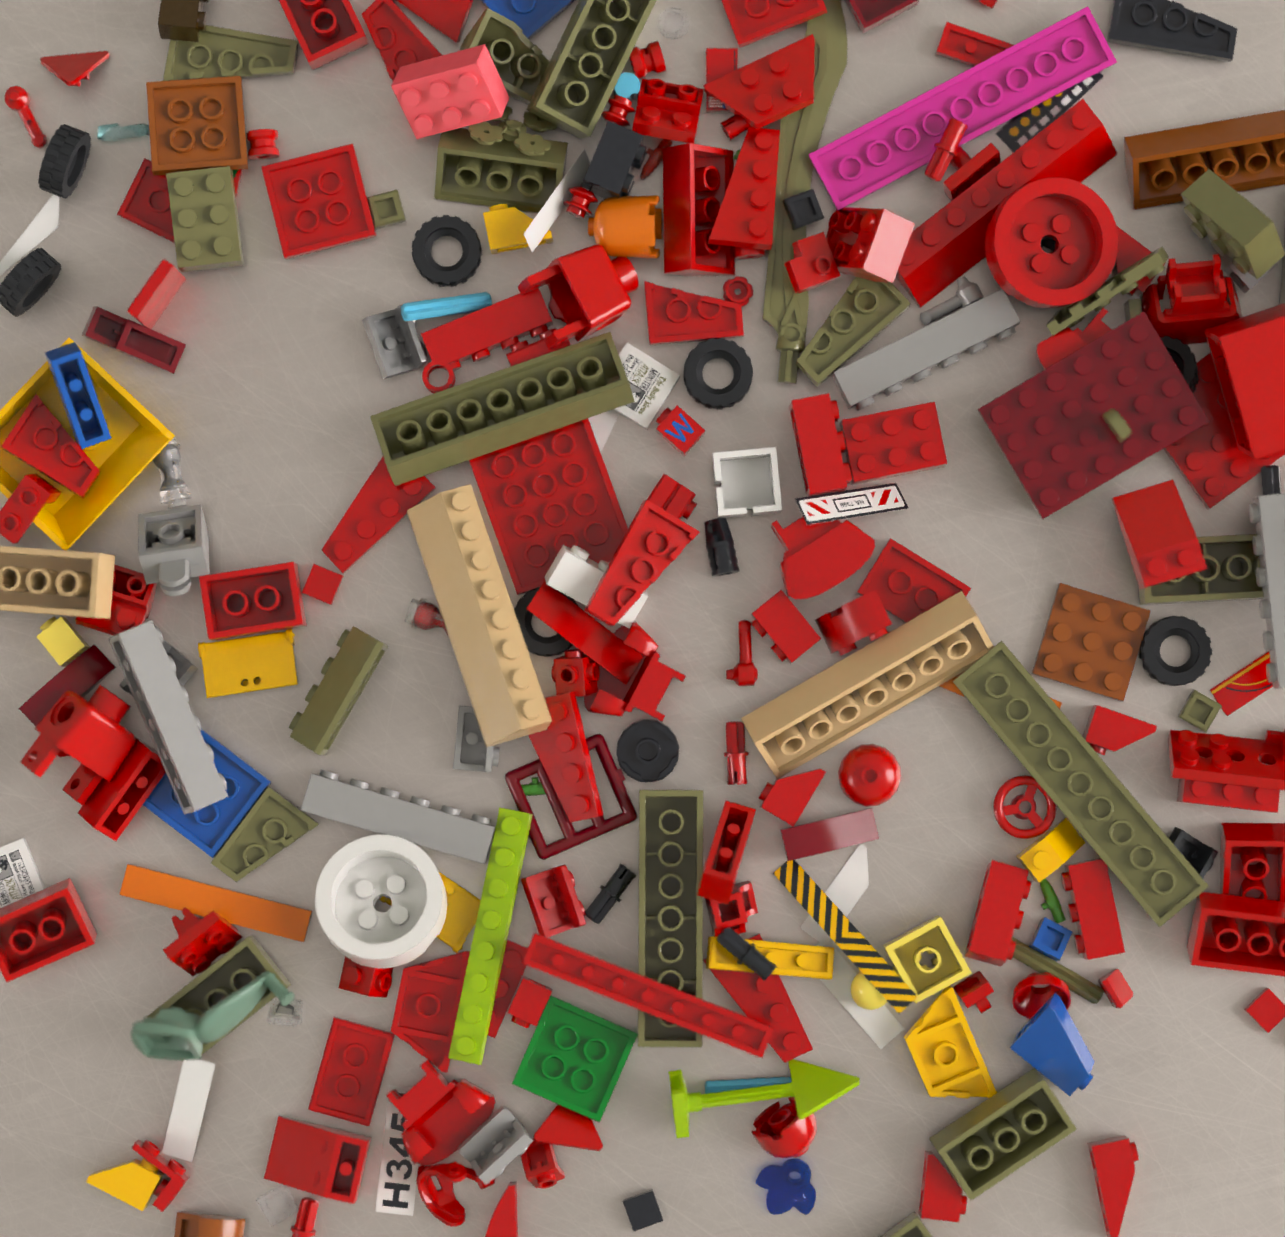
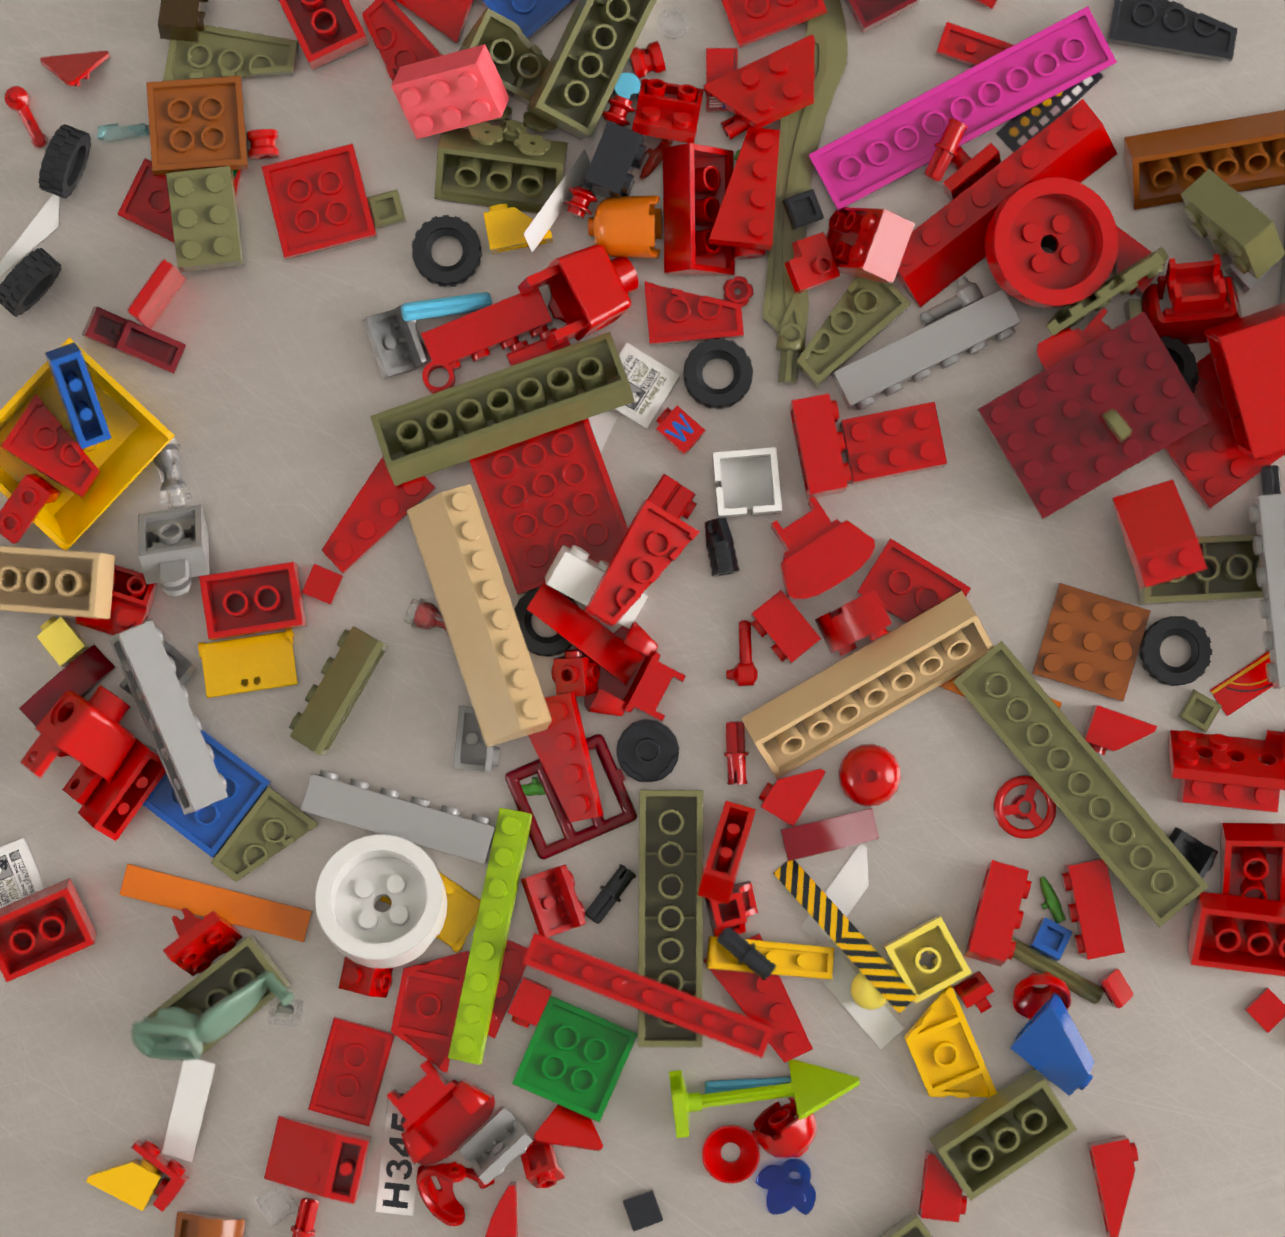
sticker [795,483,909,525] -> none
yellow slope [1016,818,1085,883] -> none
none -> red piece [702,1125,760,1184]

